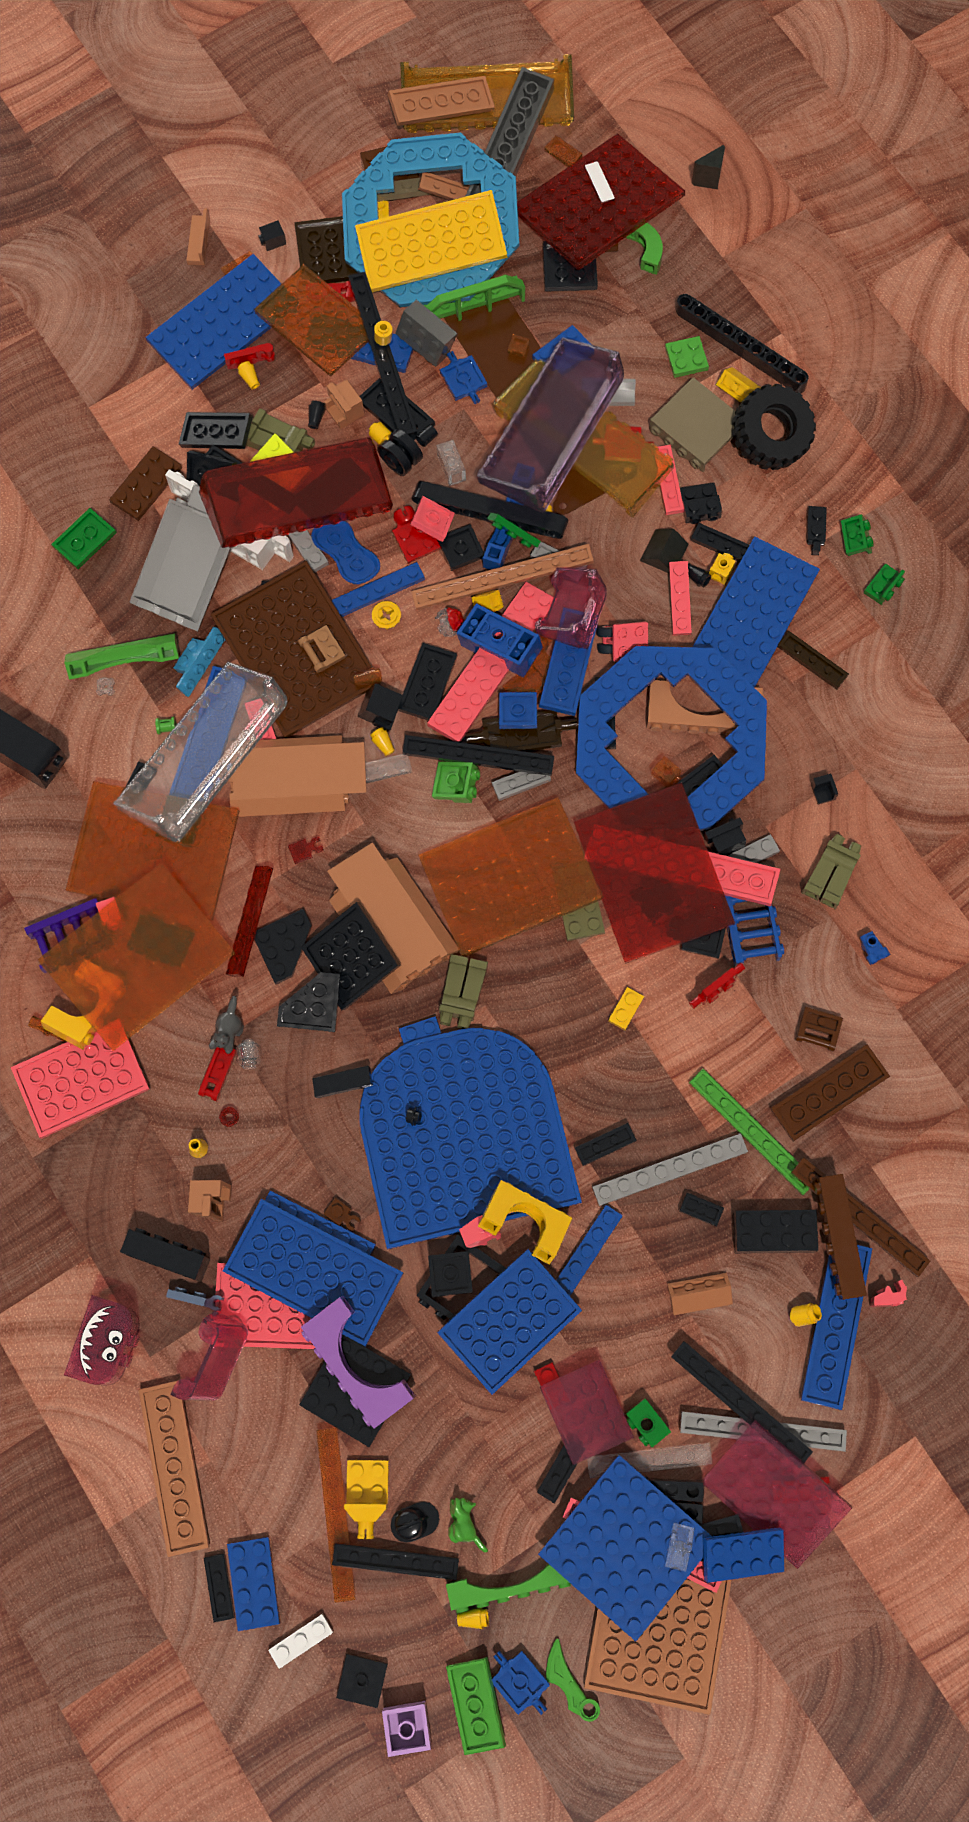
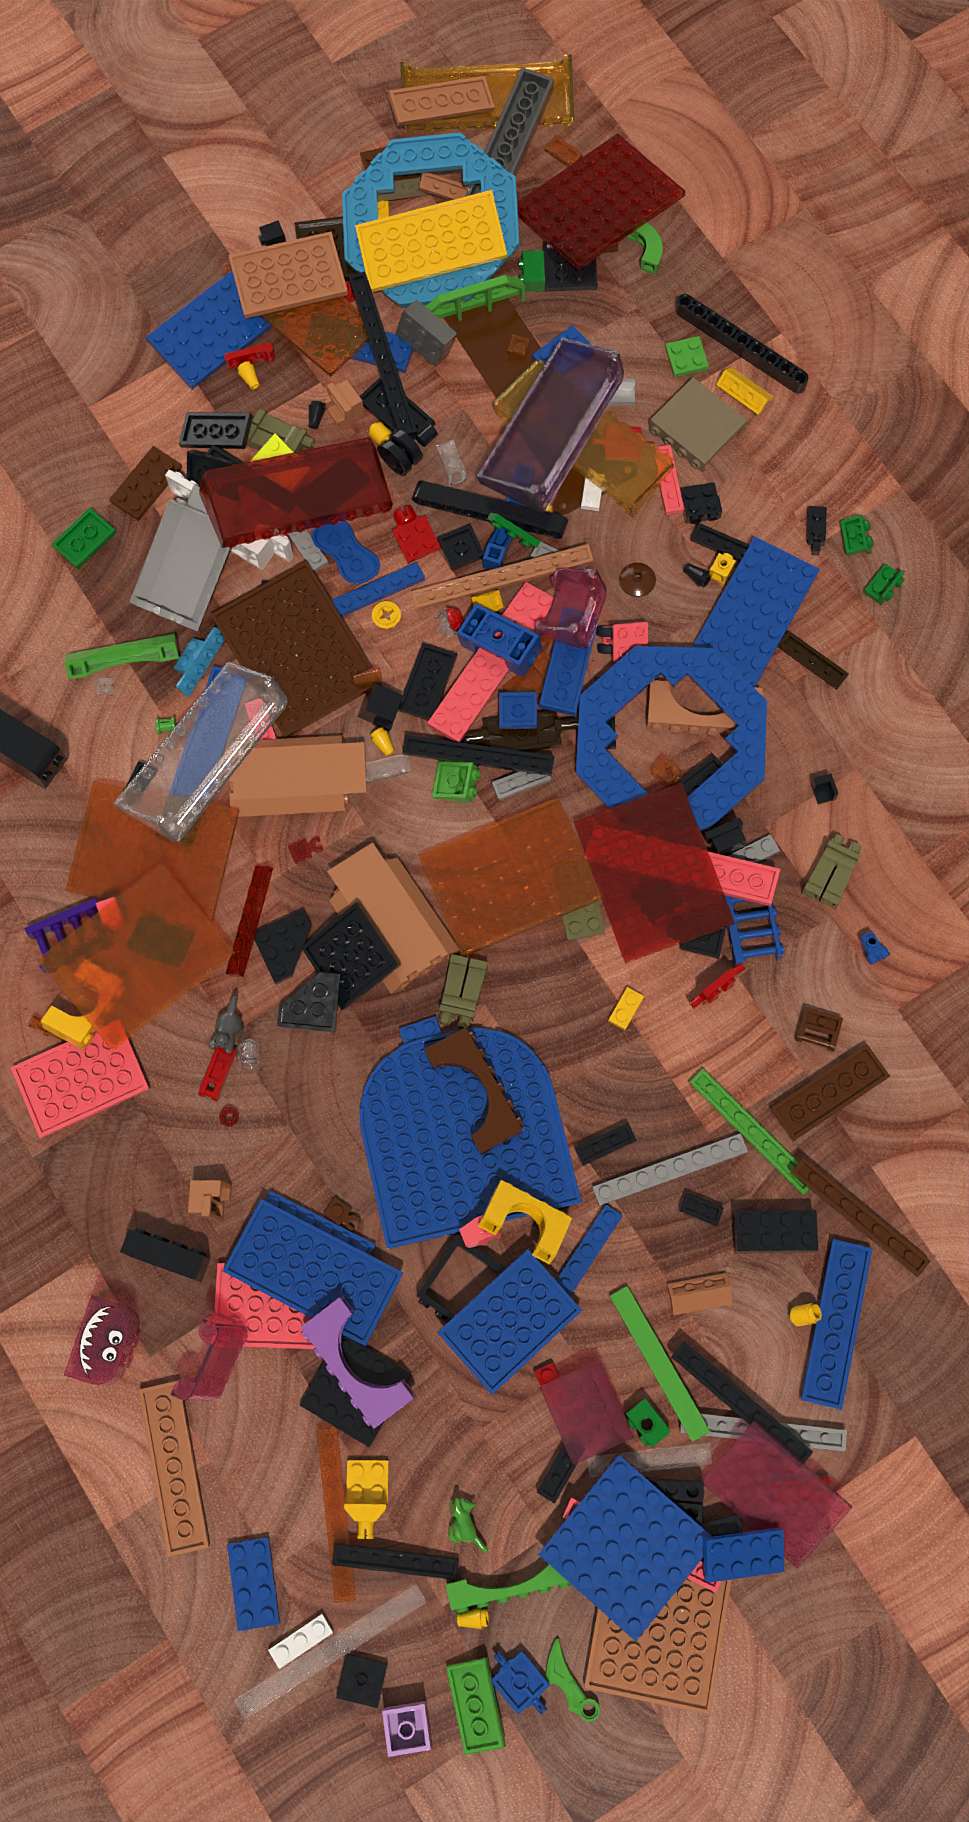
sand blue plate [166,1287,224,1311] -> none
nougat panel [187,208,210,266] -> none
yellow cone [188,1138,208,1158] -> none
black tile [204,1553,235,1623] -> none
medium nougat plate [298,625,346,673] -> none
black tile [312,1066,373,1098] -> none
yellow brick [374,321,392,346] -> none
black piece [391,1502,440,1543] -> none
black plate [406,1107,422,1126] -> none
coral plate [410,496,455,542] -> none
black plate [428,1251,473,1297] -> none
blue plate [440,351,487,404] -> none
white sticker [585,161,615,202] -> none
pearl dark grey slope [641,529,689,573] -> none
clear slope [665,1523,694,1572] -> none
coral plate [669,561,692,636] -> none
pearl dark grey slope [692,145,725,190] -> none
black tyre [732,384,816,470] -> none
reddish brown brick [814,1174,867,1300] -> none
coral hand [870,1280,907,1307] -> none
none -> nougat plate [228,232,348,319]
none -> clear plate [234,1583,427,1720]
none -> reddish brown arch [424,1027,524,1156]
none -> green brick [519,251,545,292]
none -> white plate [581,473,604,511]
none -> bright green tile [610,1286,710,1442]
none -> reddish brown dish [619,563,656,597]

